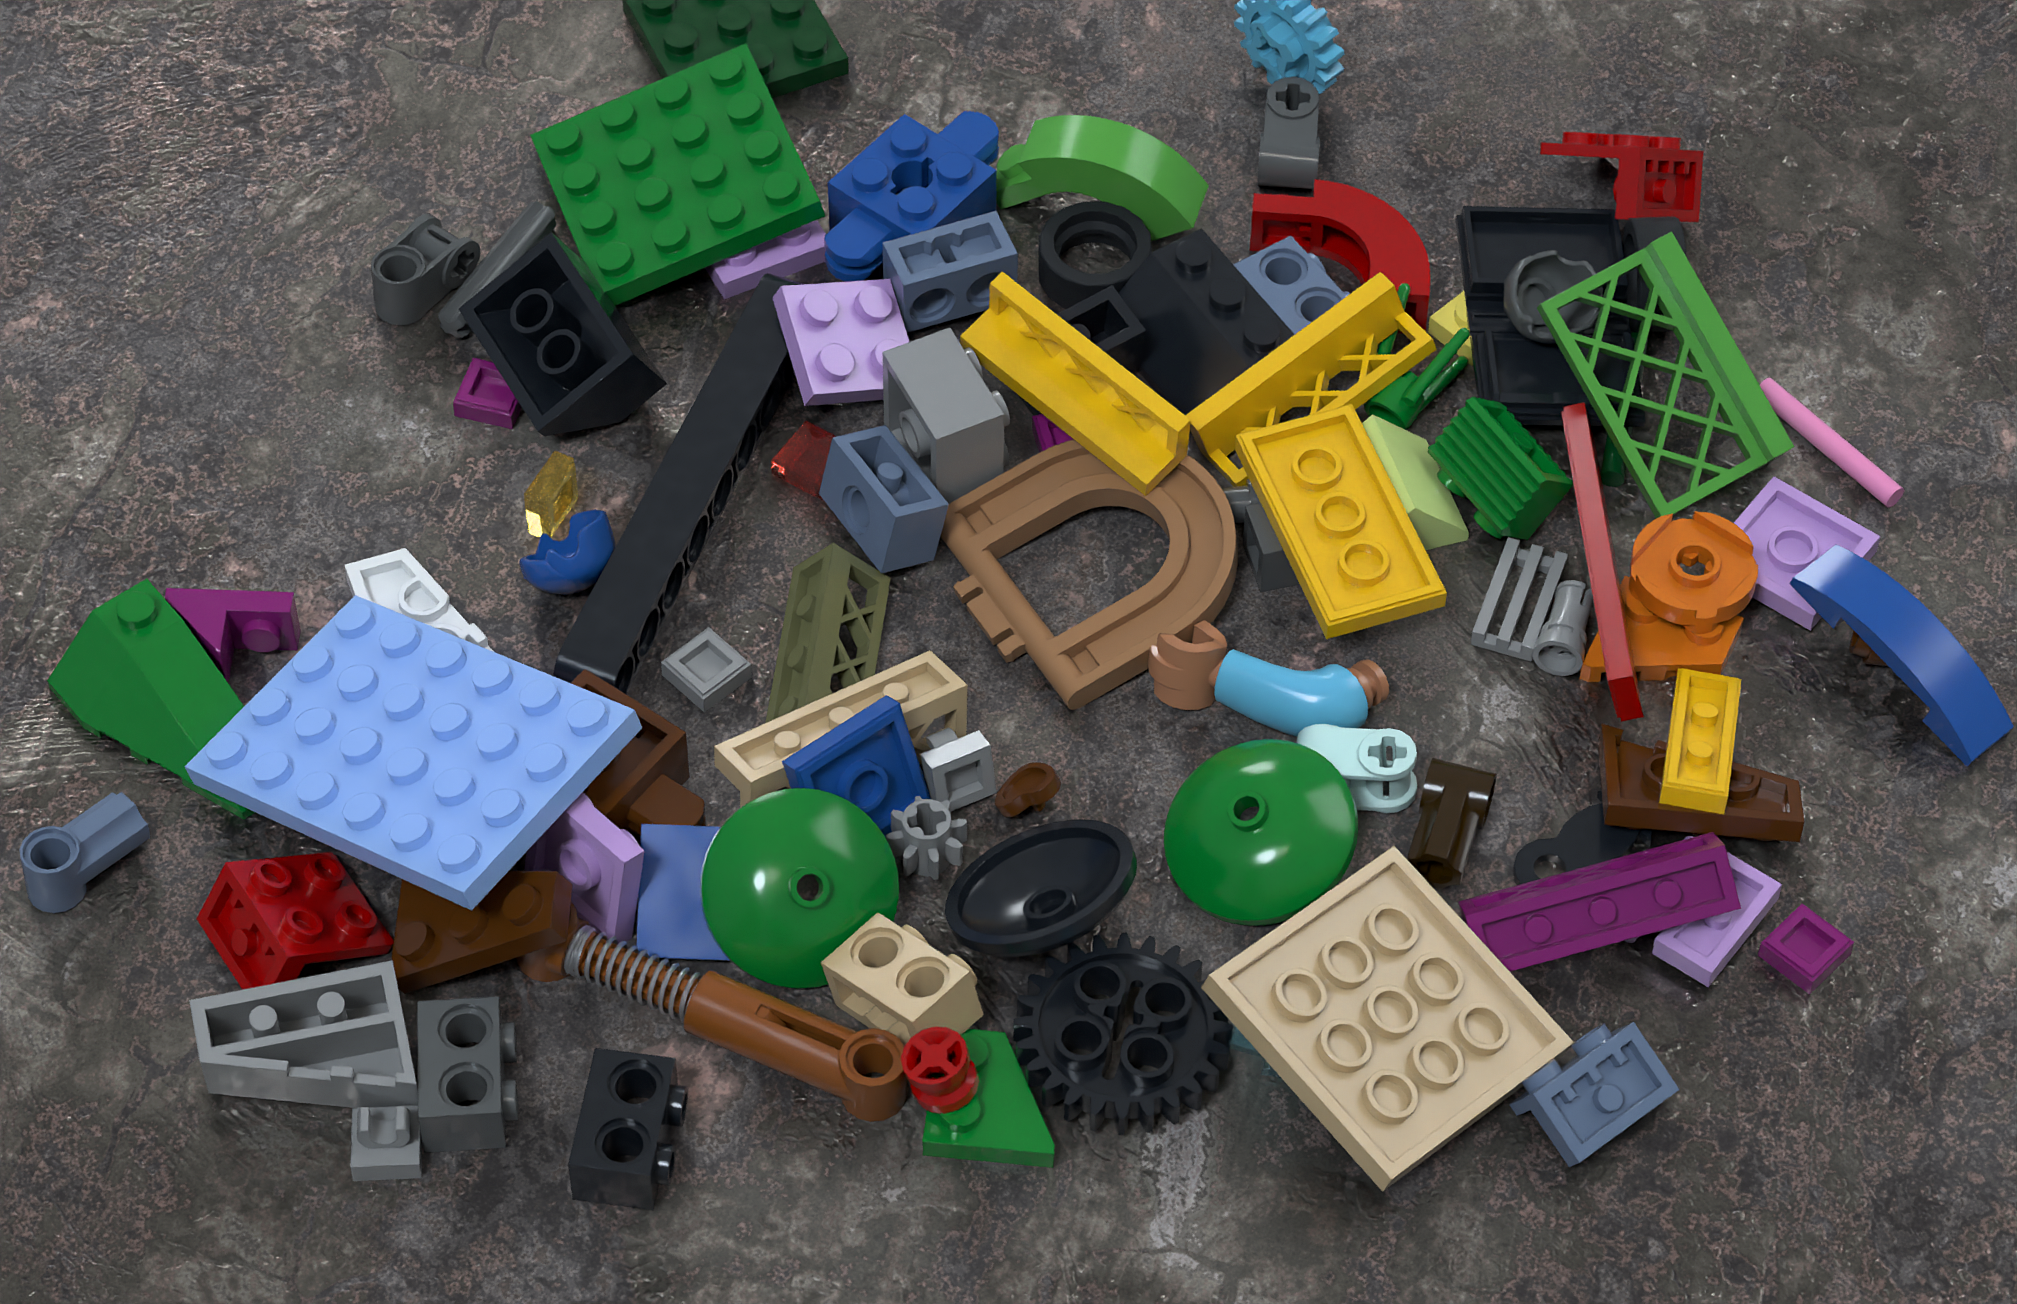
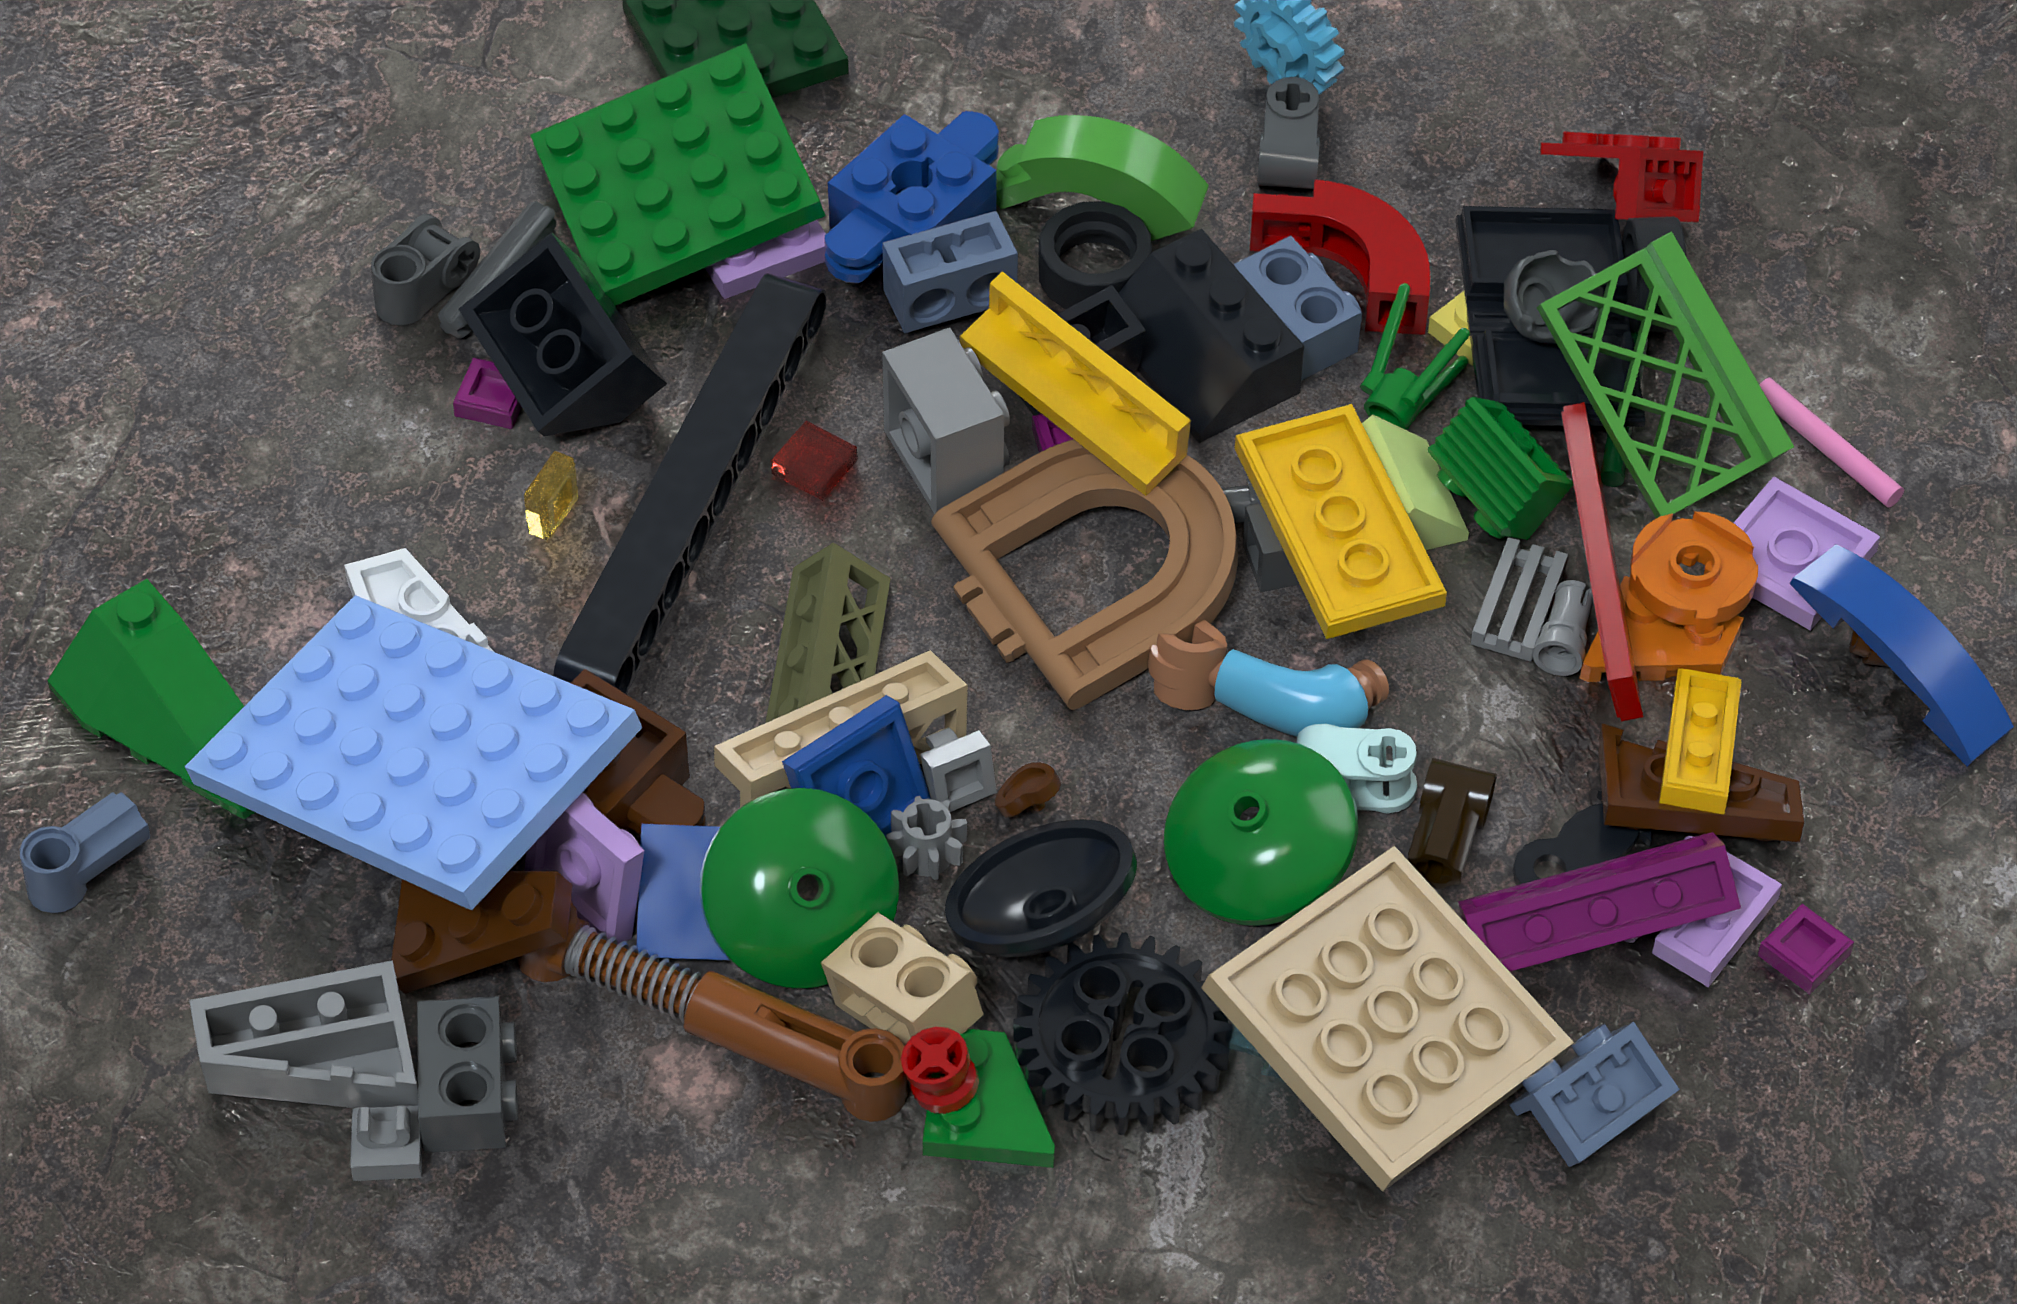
magenta slope [165,588,301,684] -> none
red bracket [196,852,394,990] -> none
blue hair [520,509,615,595] -> none
black brick [568,1048,688,1210] -> none
light grey tile [661,627,752,713] -> none
lavender plate [773,279,909,406] -> none
sand blue brick [819,425,949,573] -> none
yellow fence [1185,272,1437,487] -> none

